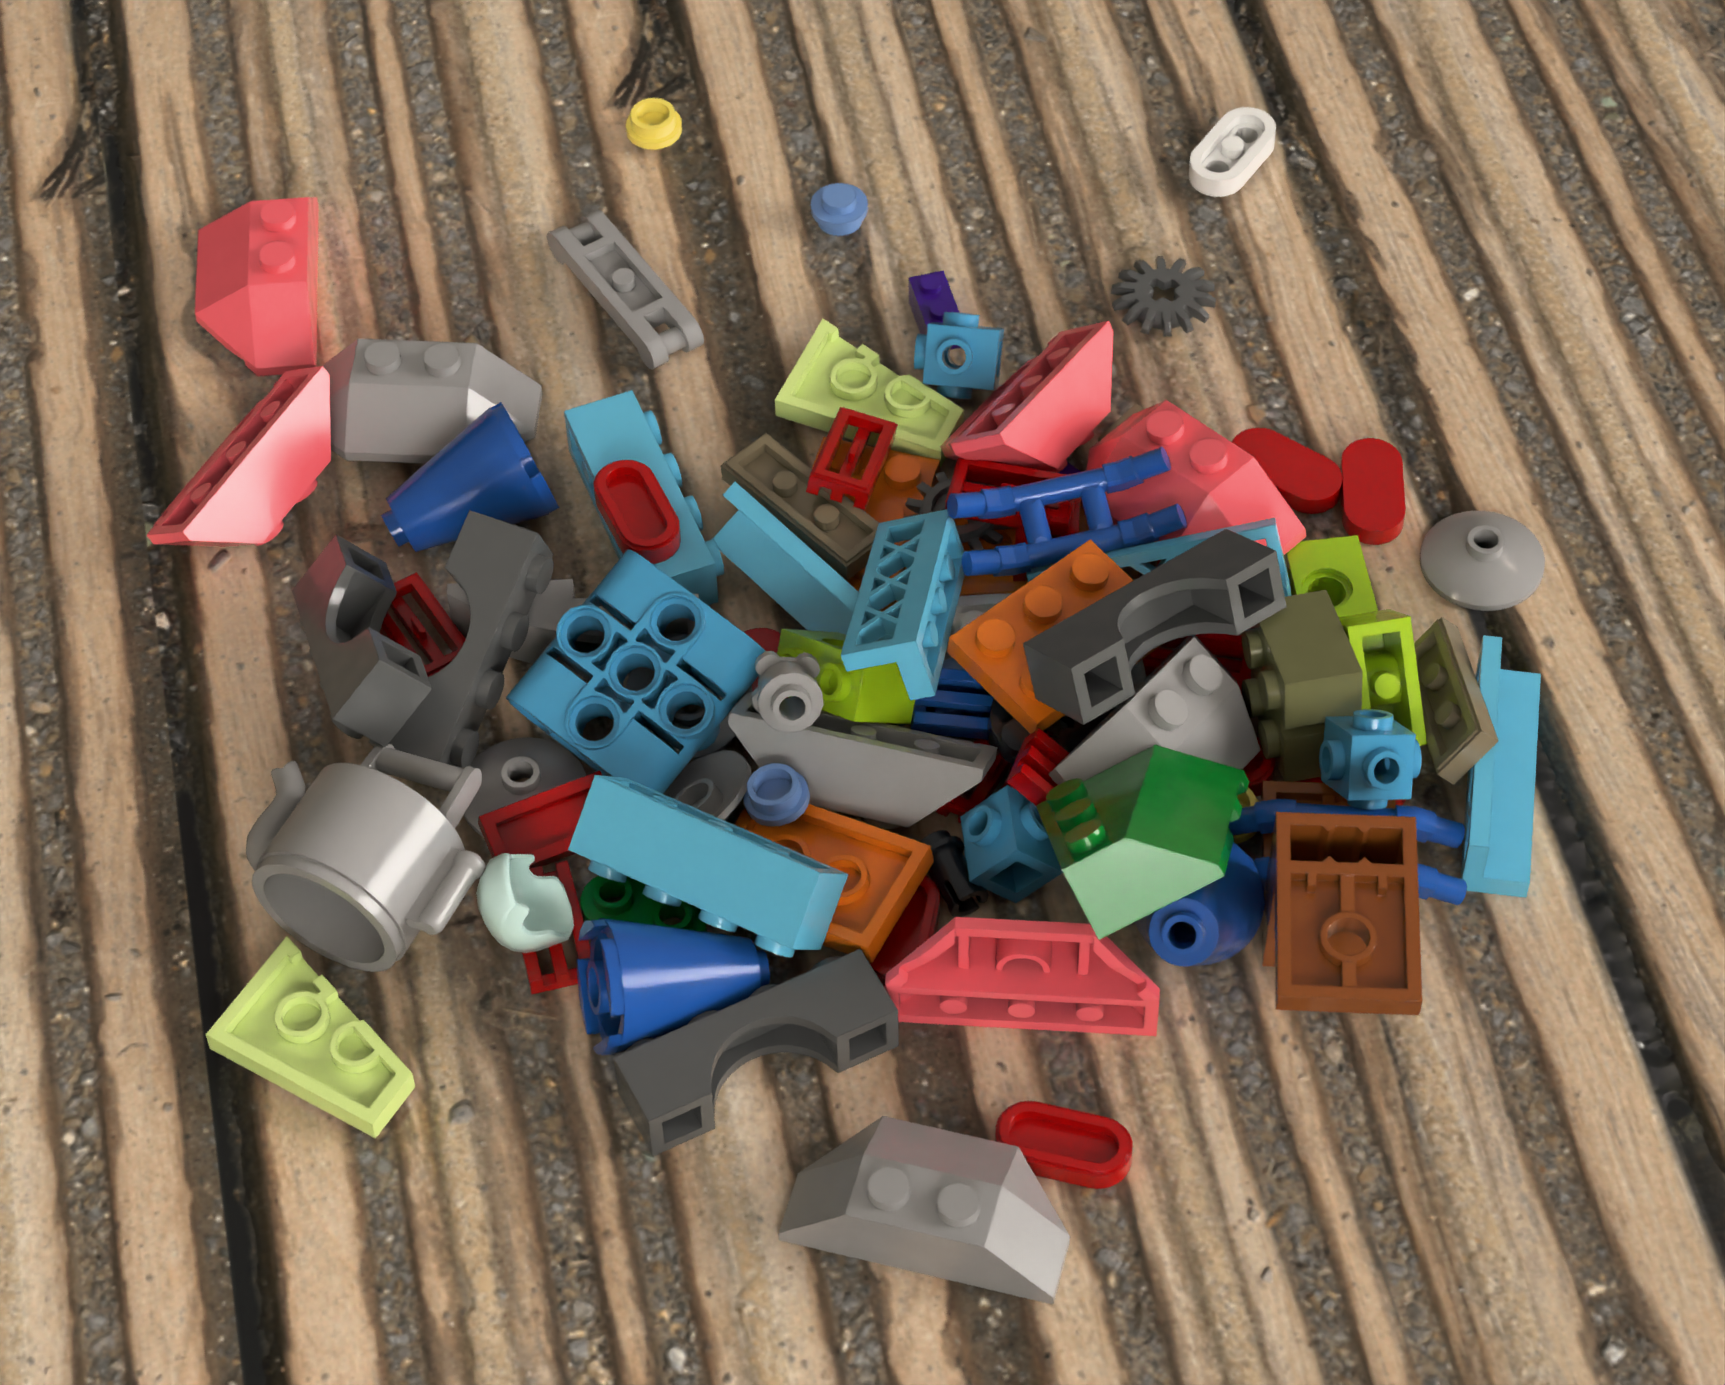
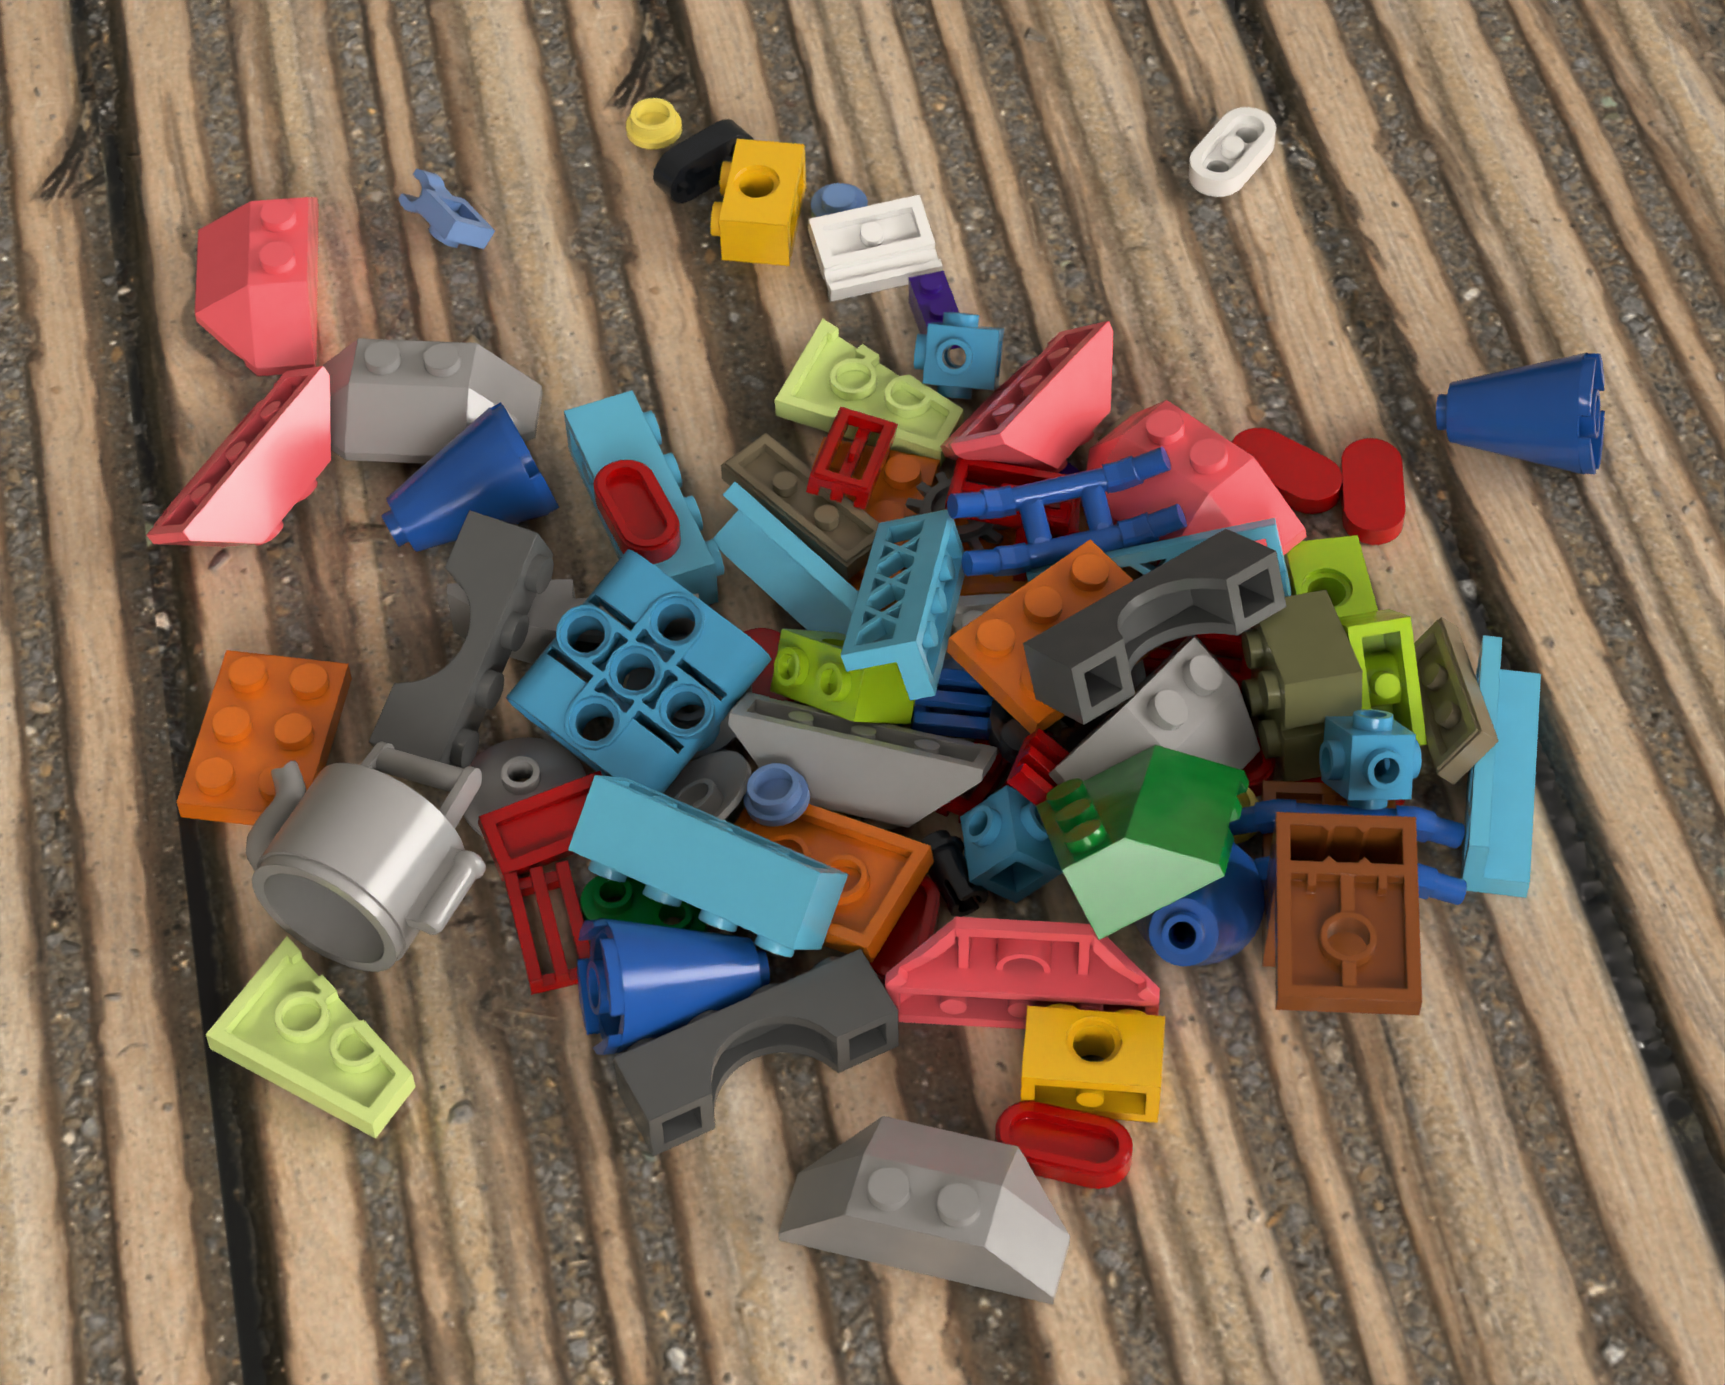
dark grey arch [292,535,432,747] -> none
red tile [380,572,466,677] -> none
light aqua hair [476,853,574,953] -> none
light grey plate [547,209,704,370] -> none
light grey brick [751,651,823,733] -> none
dark grey gear [1111,256,1216,337] -> none
light grey dish [1420,511,1545,611] -> none
none -> orange plate [176,650,352,826]
none -> medium blue plate [398,169,495,249]
none -> black beam [653,119,754,203]
none -> yellow brick [711,139,806,266]
none -> white plate [808,195,943,302]
none -> yellow brick [1020,1004,1165,1123]
none -> blue cone [1436,352,1605,475]

